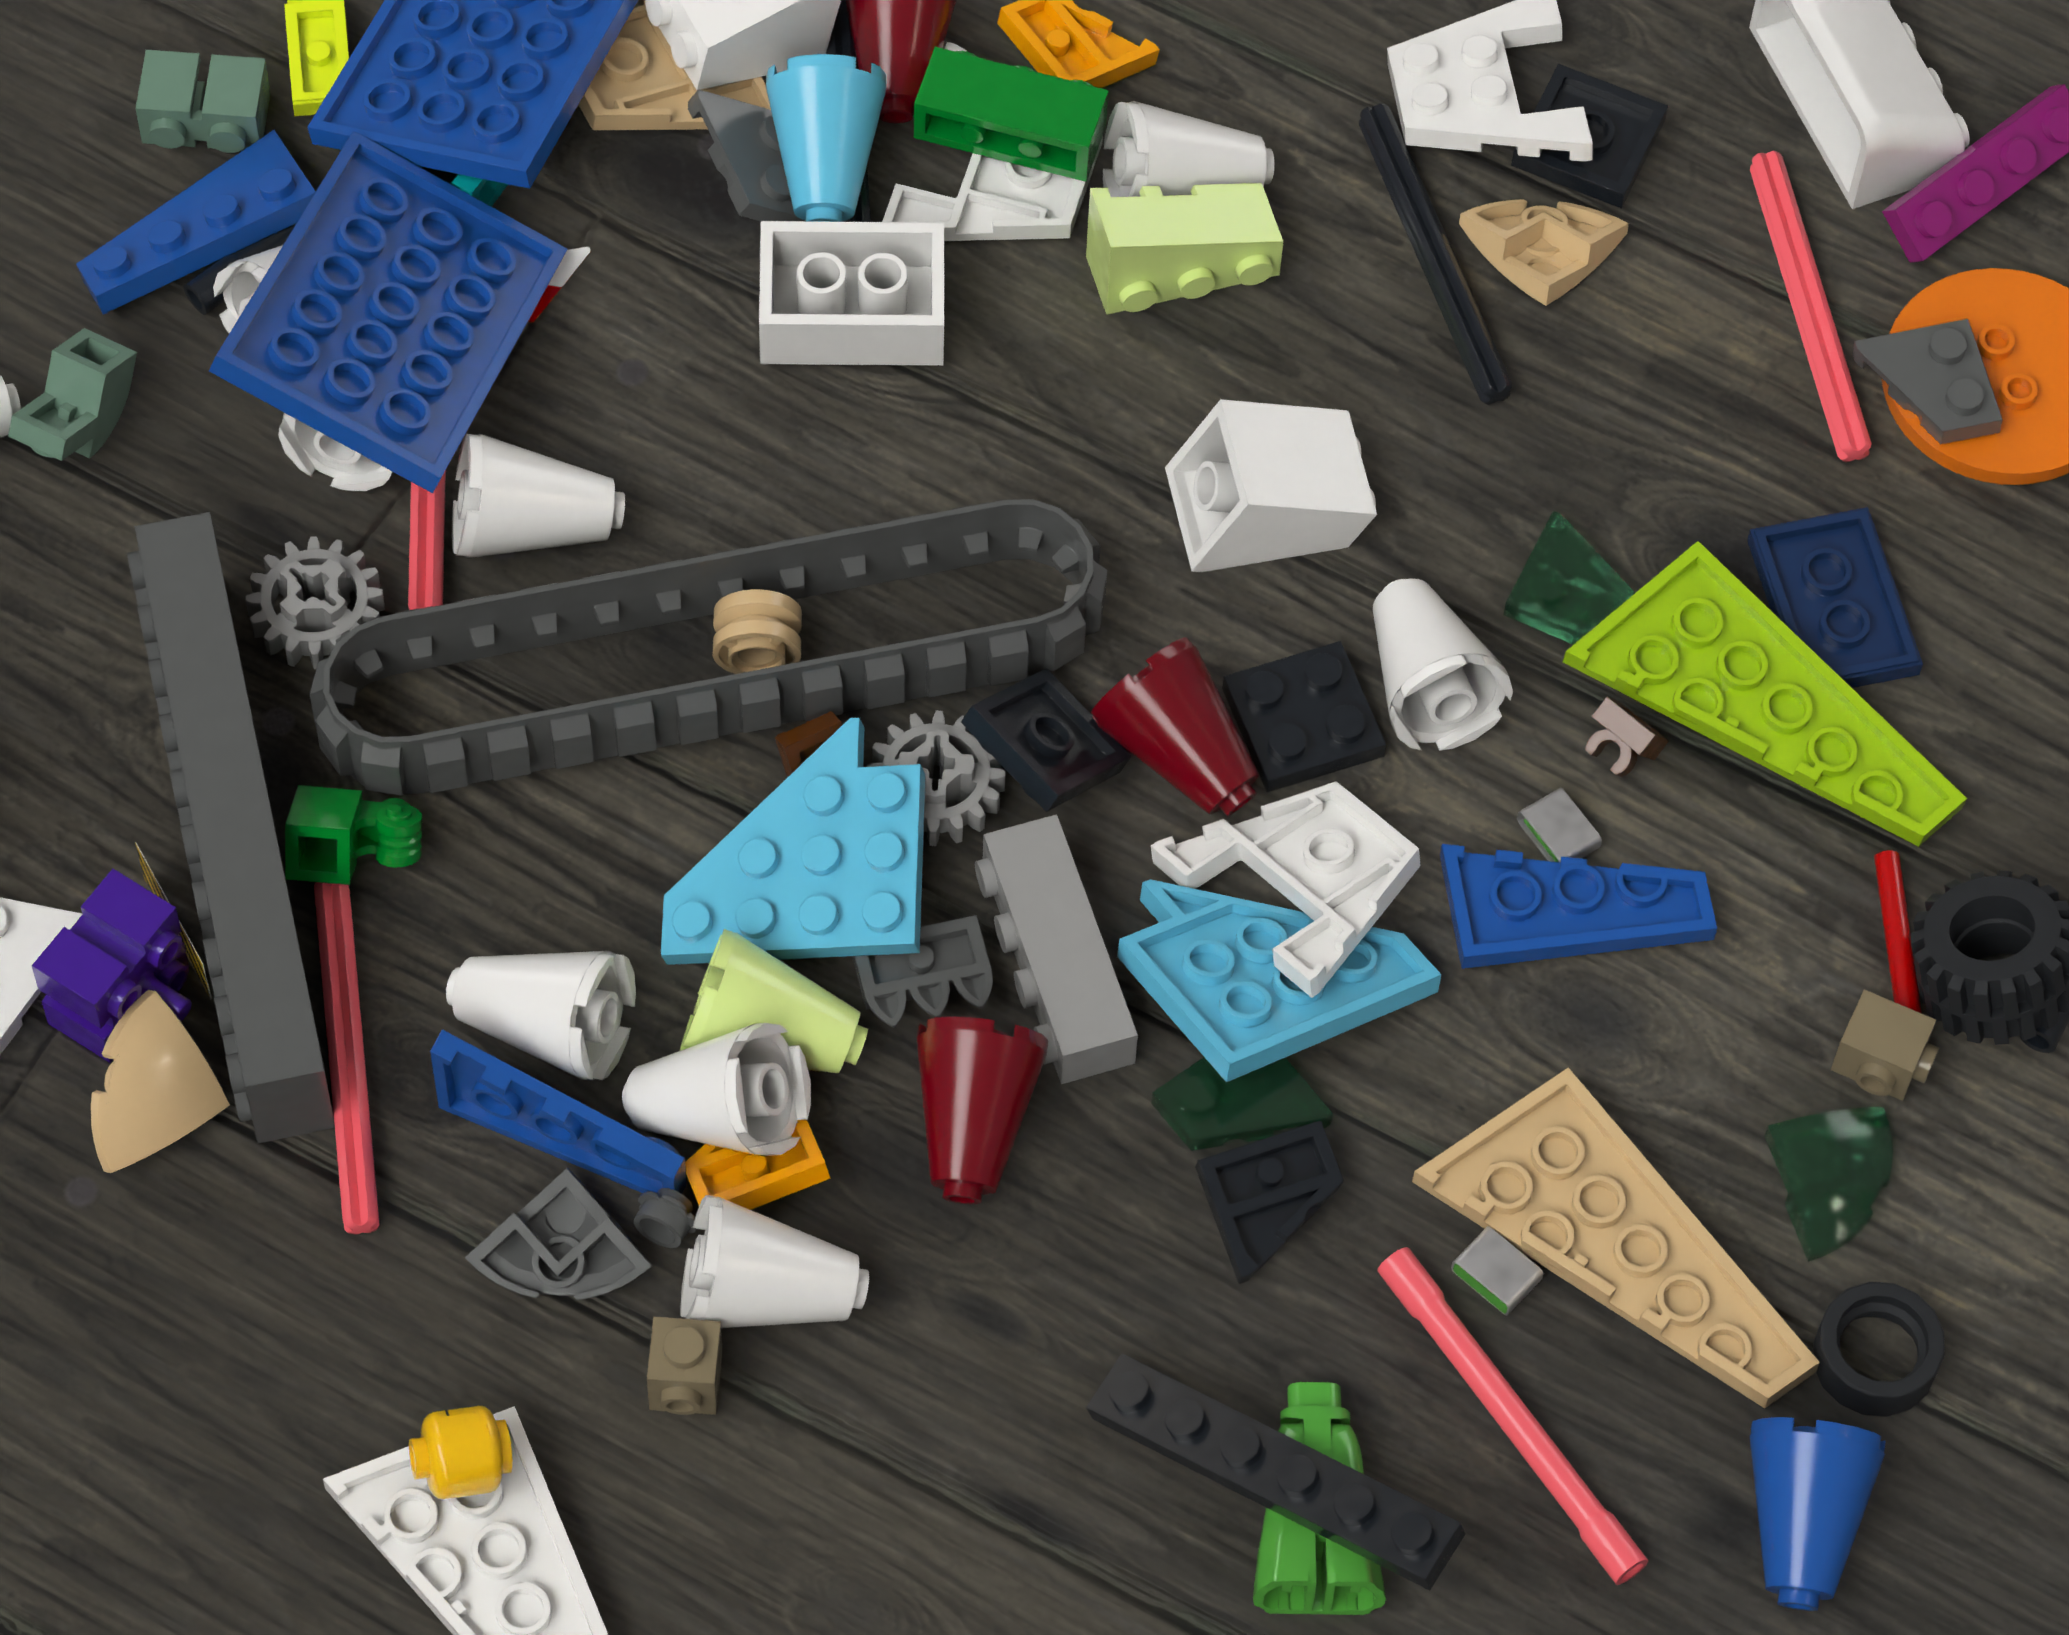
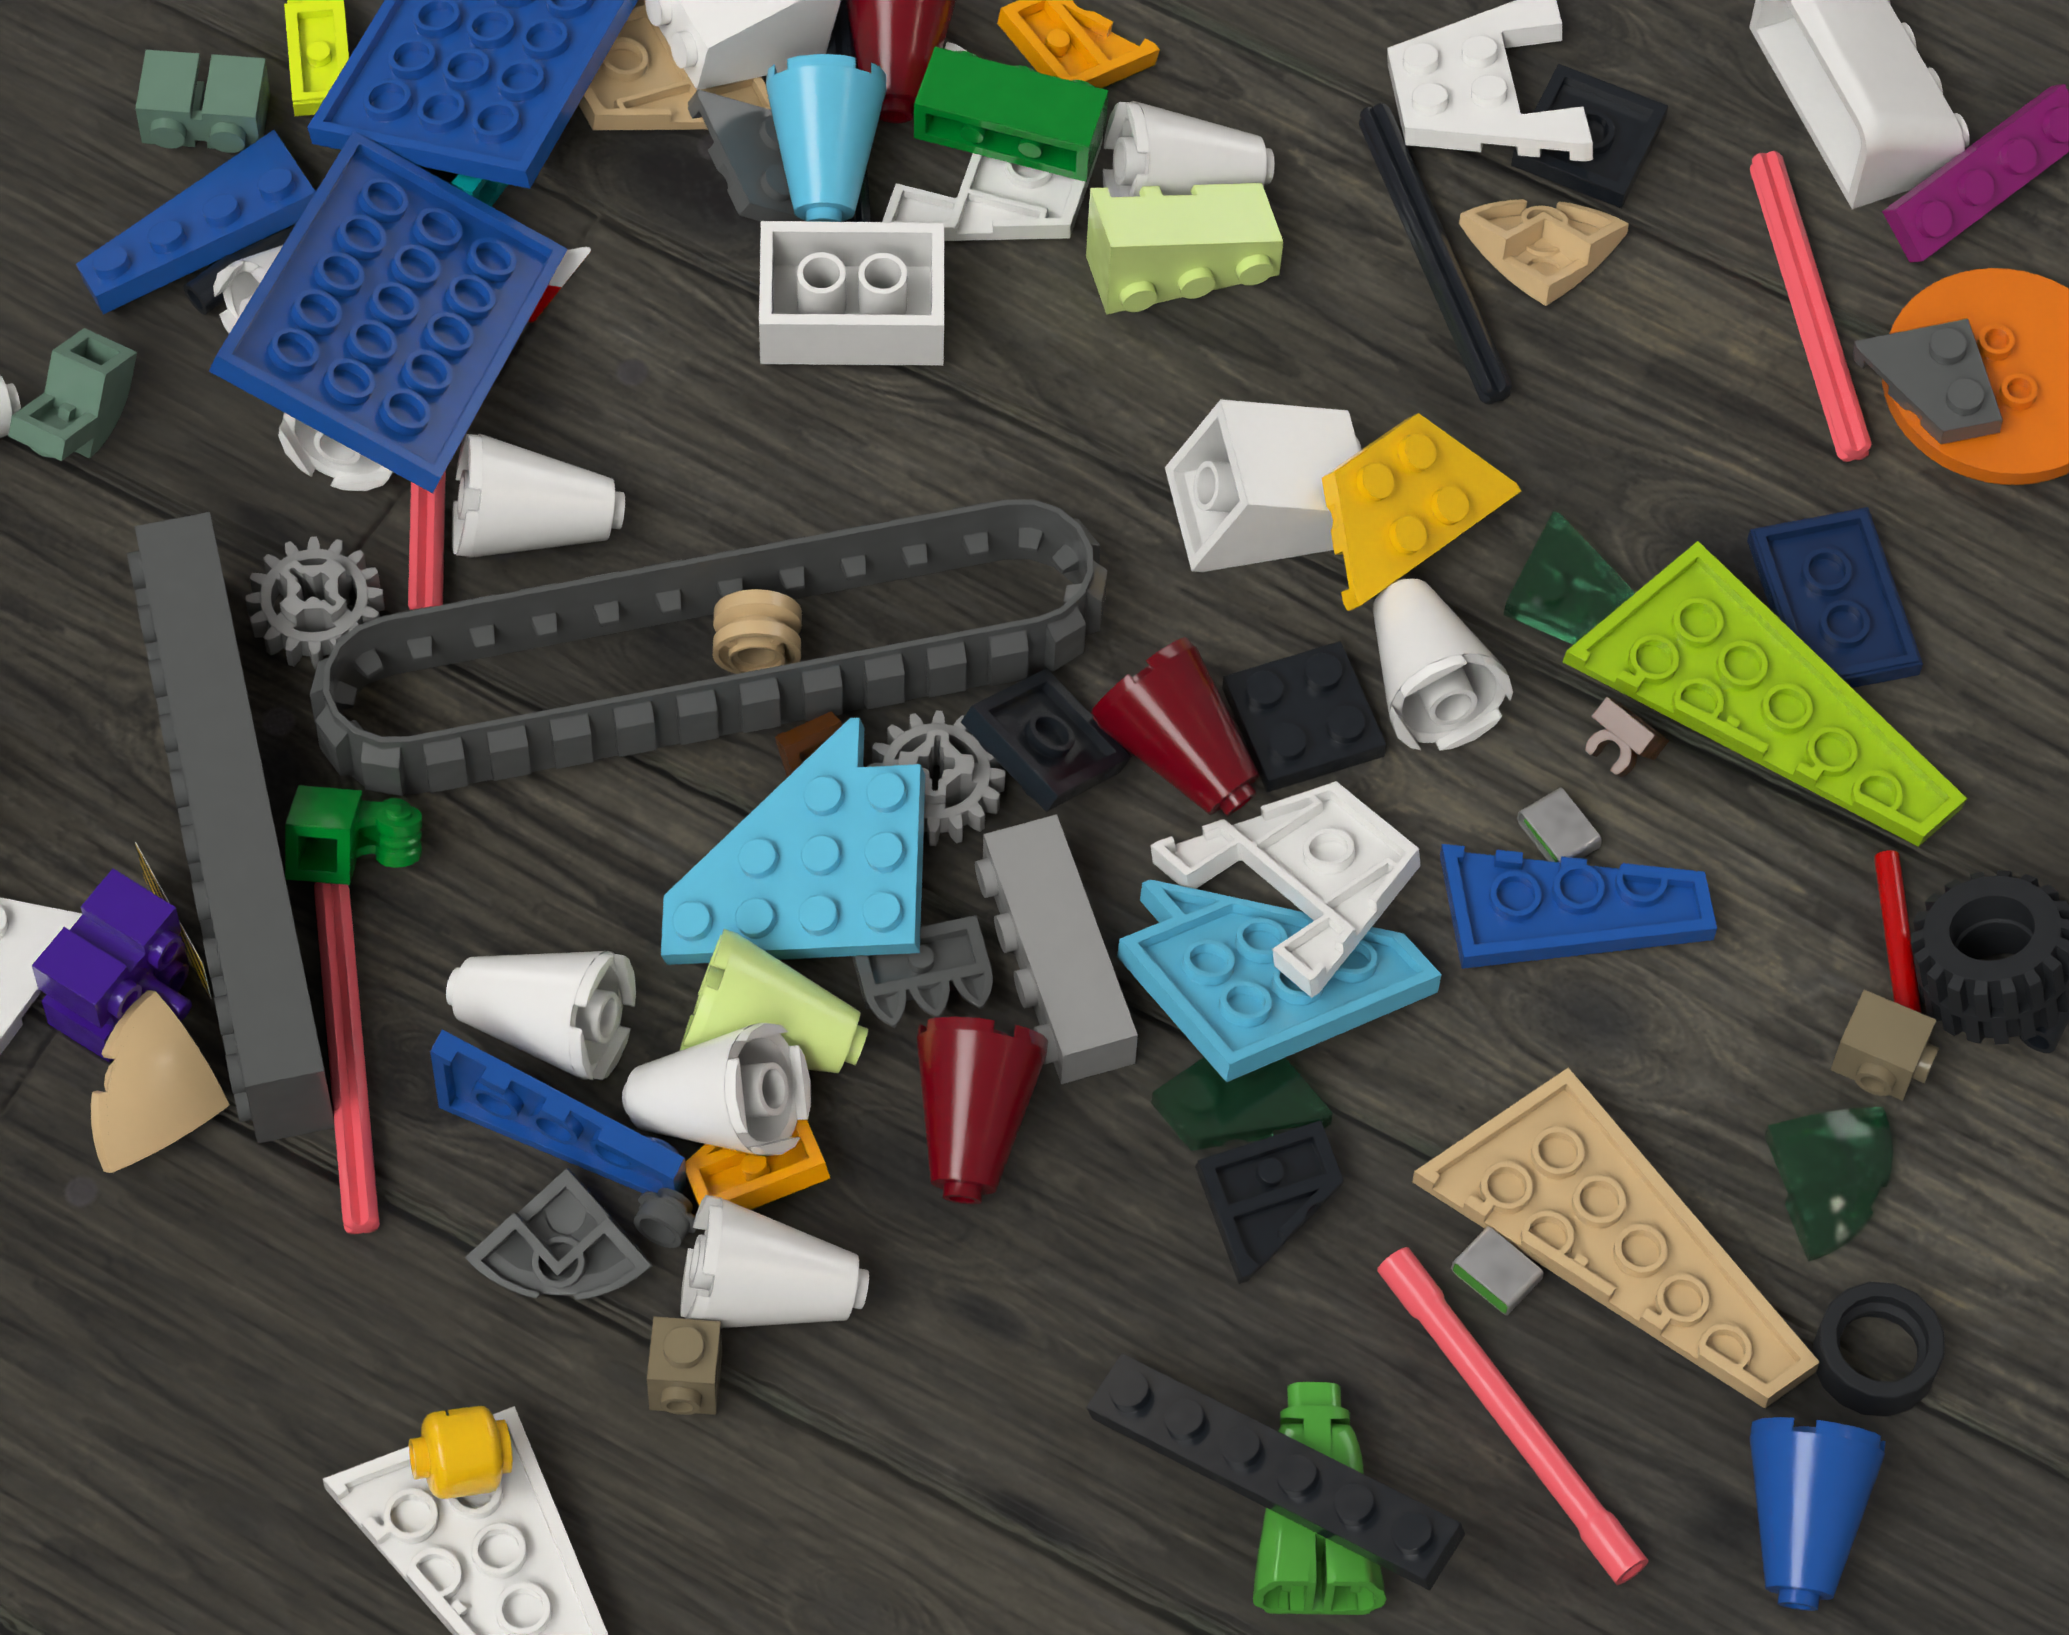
none -> yellow wing [1322,413,1521,611]

